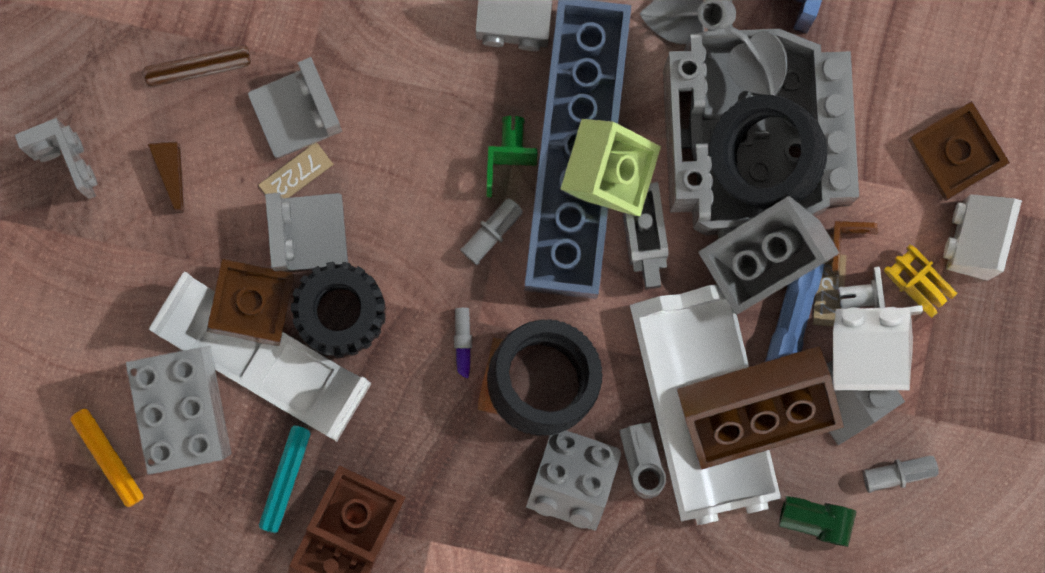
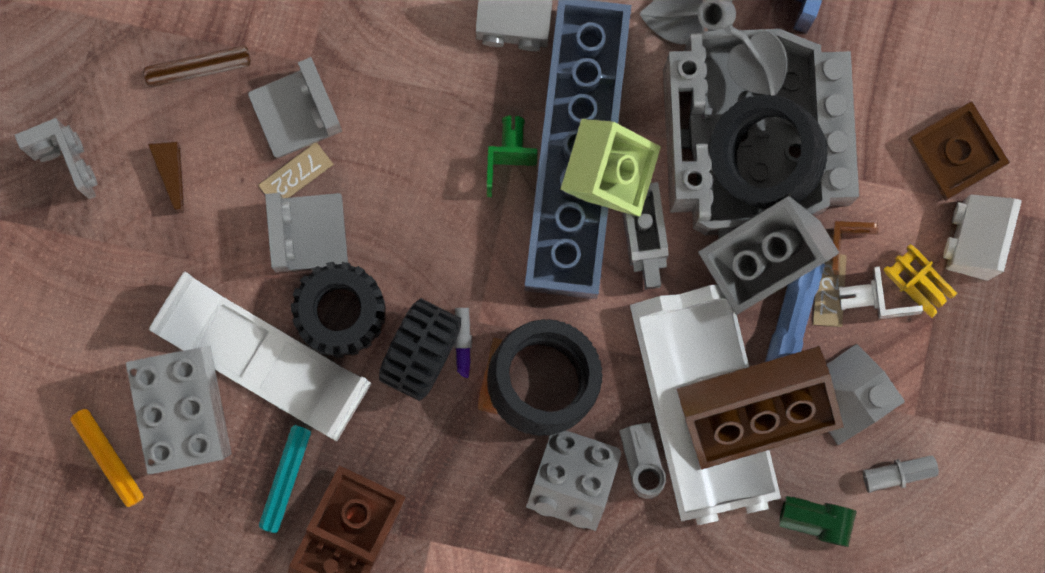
reddish brown plate [207,259,294,346] -> none
light grey axle [460,199,523,265] -> none
white slope [833,307,913,390] -> none
none -> black tyre [379,298,461,401]

